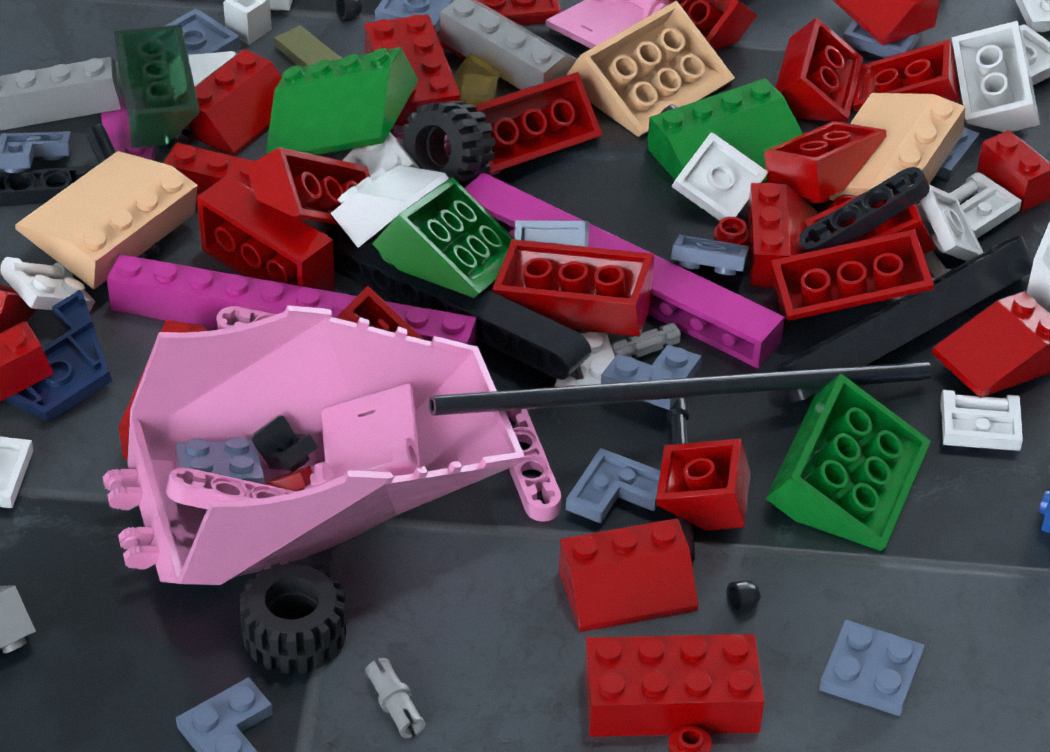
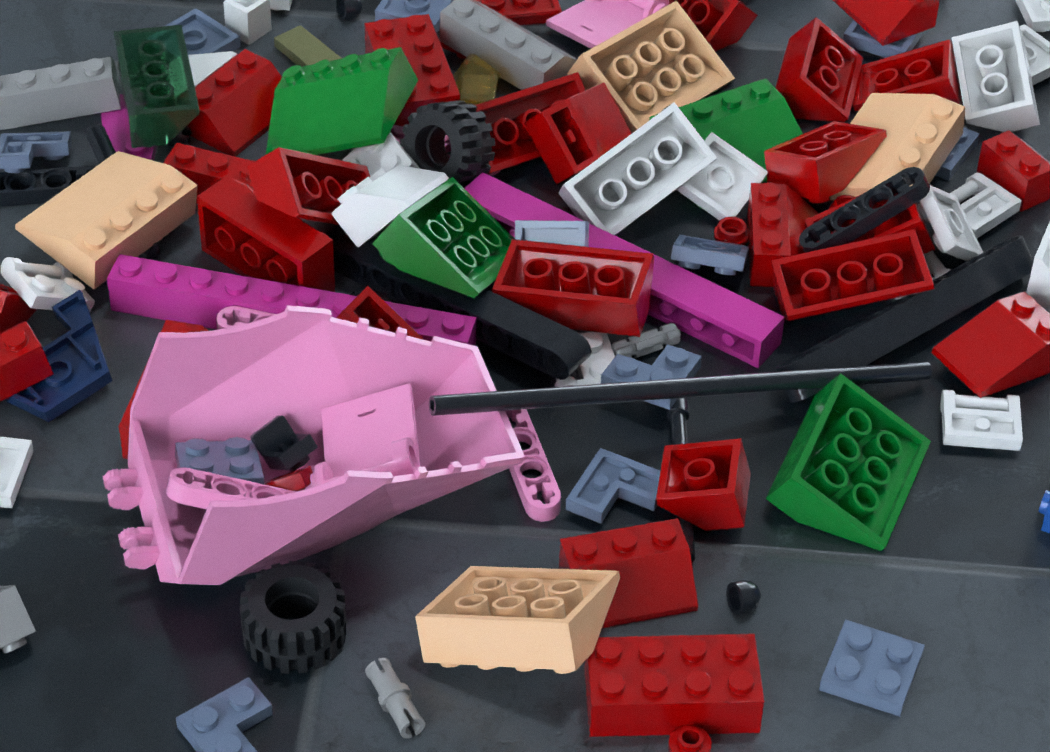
none -> light nougat slope [415,566,620,674]
none -> red slope [524,82,632,184]
none -> white slope [558,102,717,235]

